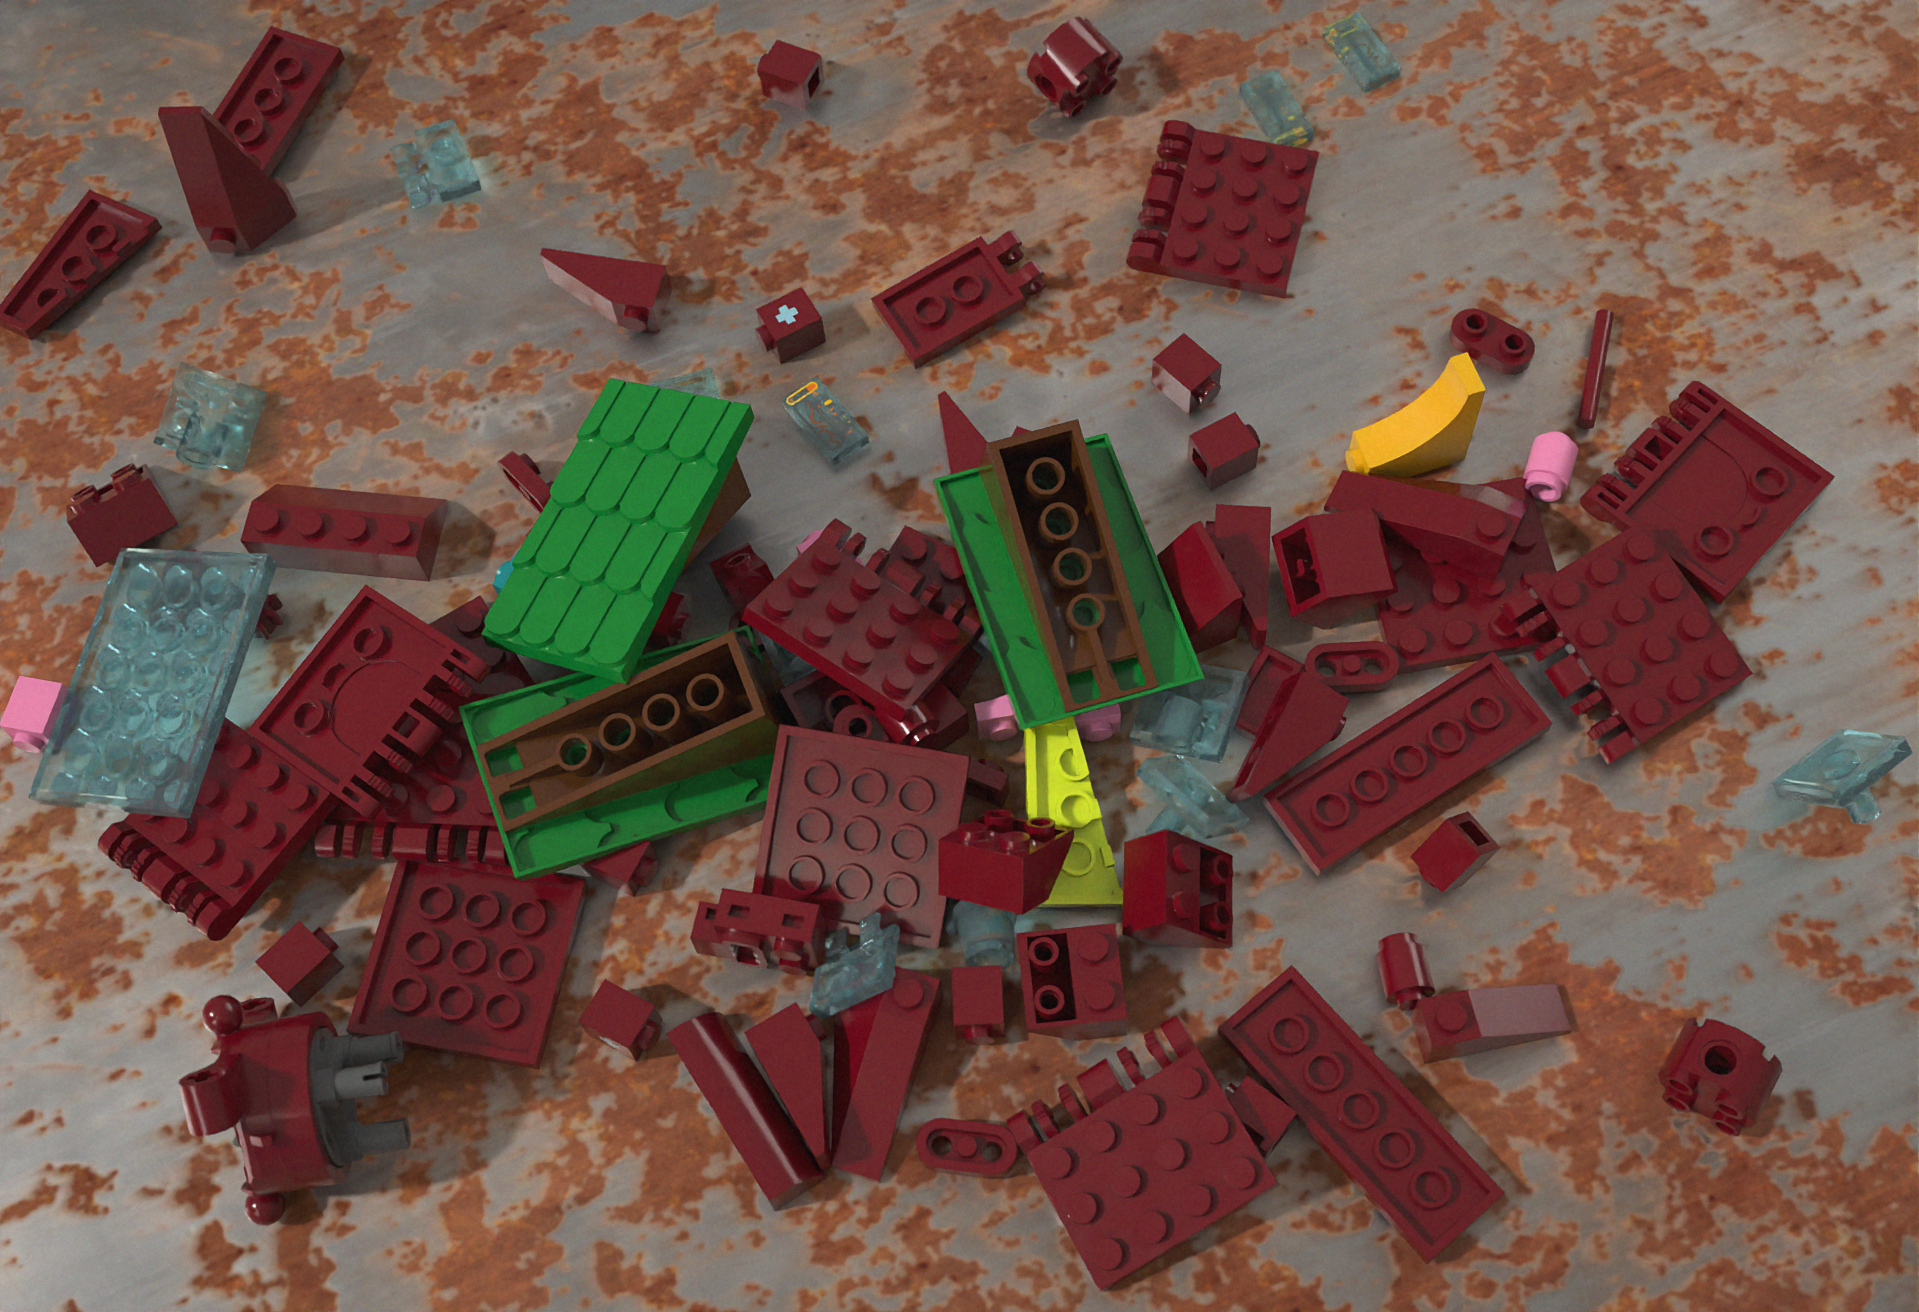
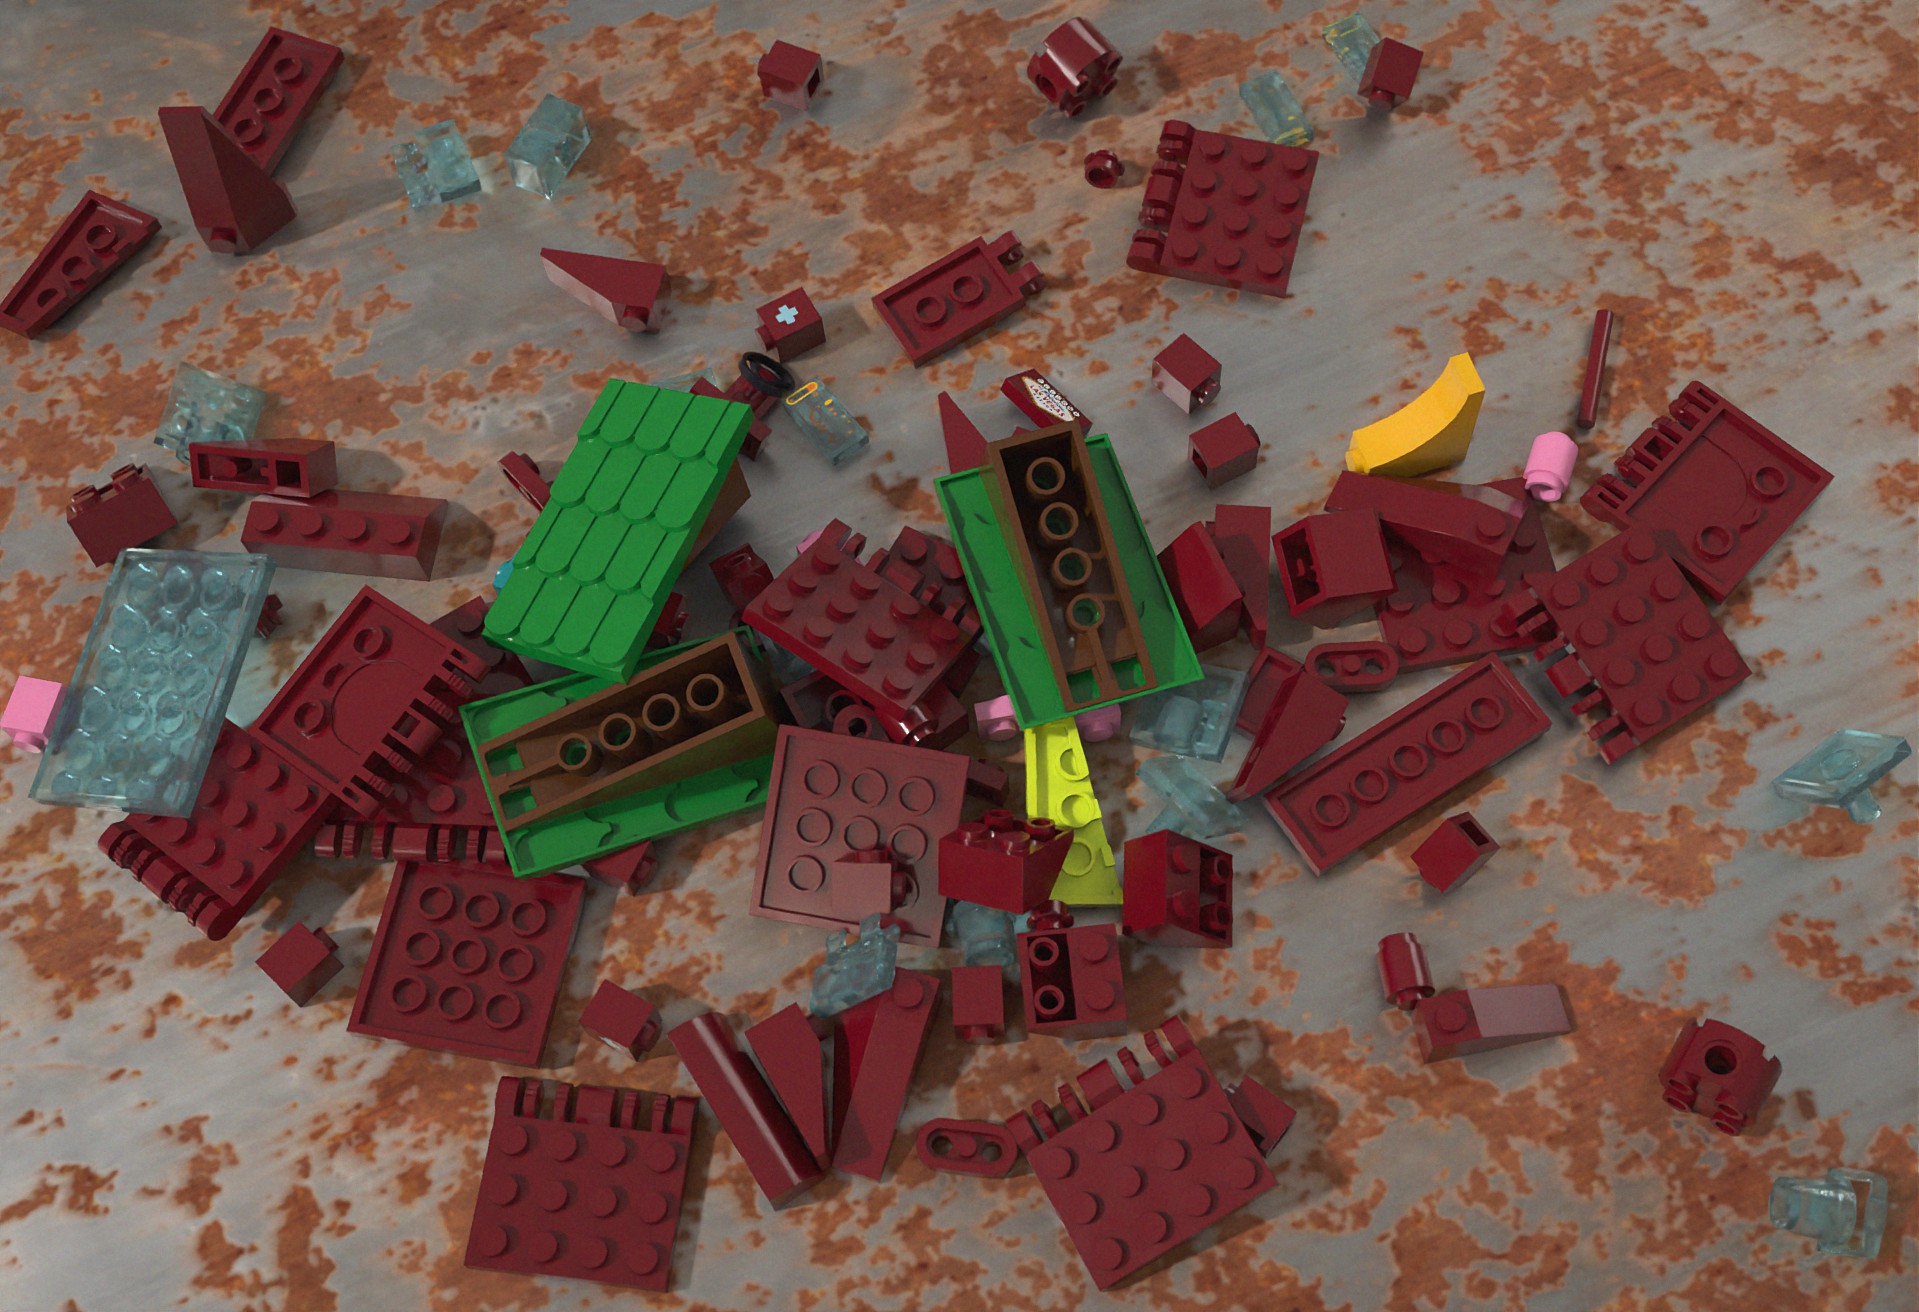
dark red piece [178,995,411,1226] -> none
dark red piece [690,888,829,976] -> none
dark red plate [1217,965,1505,1265] -> none
dark red plate [1449,308,1535,375] -> none
none -> dark red slope [188,438,338,498]
none -> dark red hinge [463,1076,699,1293]
none -> clear light blue brick [504,93,592,199]
none -> dark red piece [689,352,796,461]
none -> dark red brick [831,850,906,913]
none -> tile [1000,368,1093,436]
none -> dark red plate [1026,900,1075,932]
none -> dark red plate [1084,150,1125,189]
none -> dark red brick [1357,37,1424,110]
none -> clear light blue piece [1768,1166,1889,1259]

